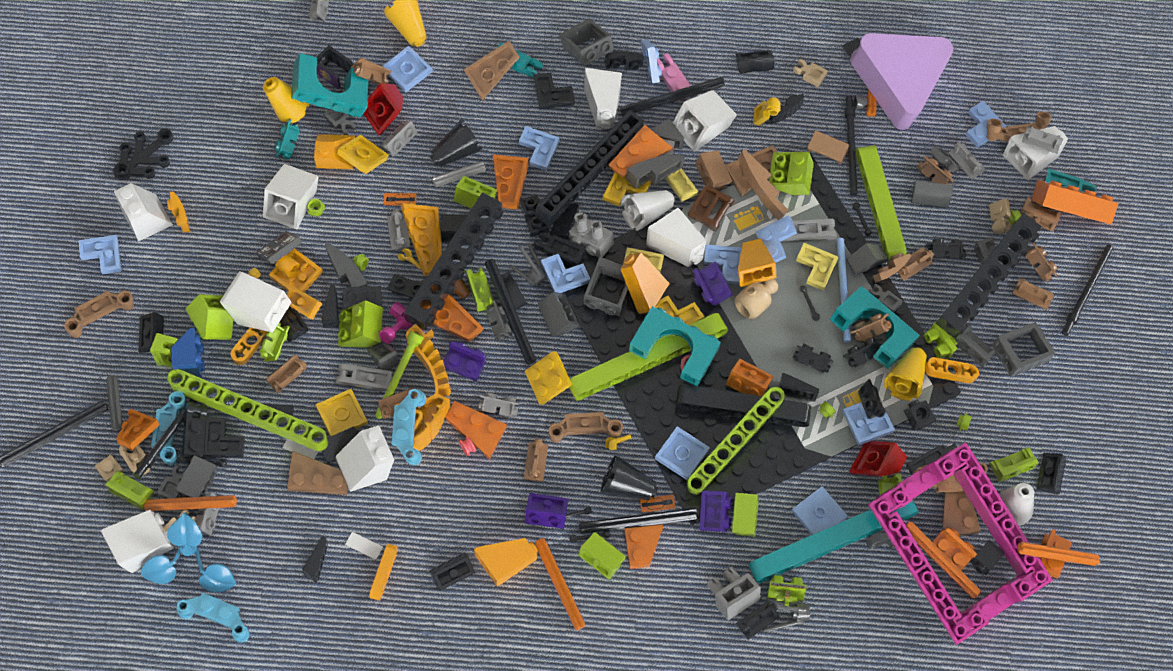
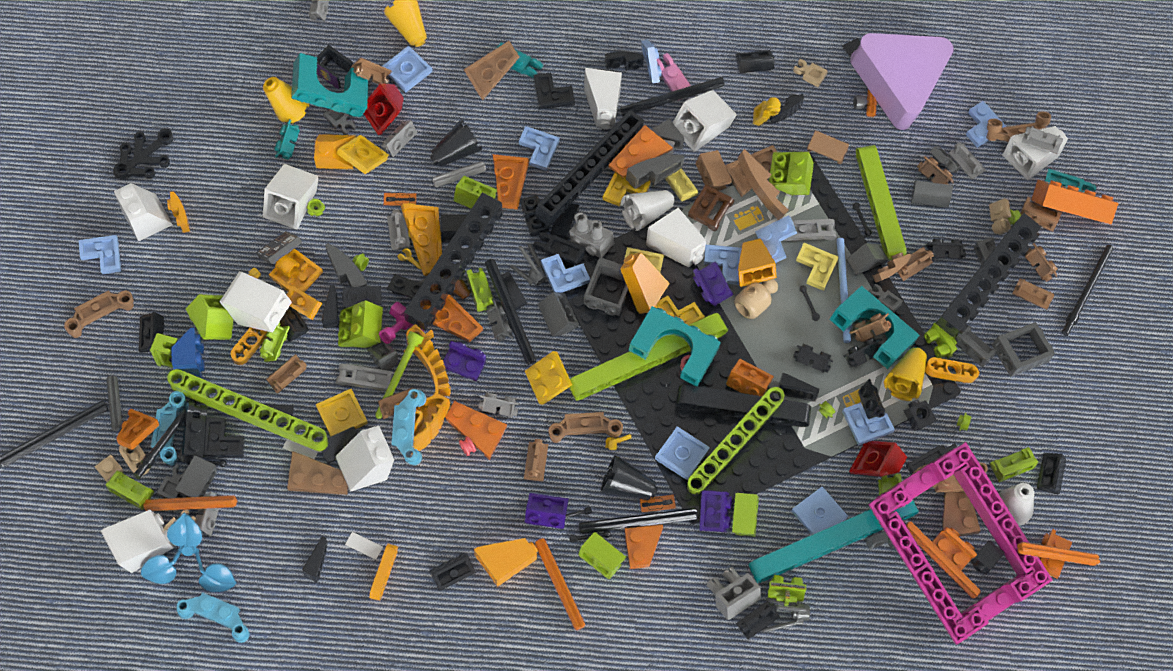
dark grey window [559,18,615,66] -> none
black bar [844,95,858,195] -> none

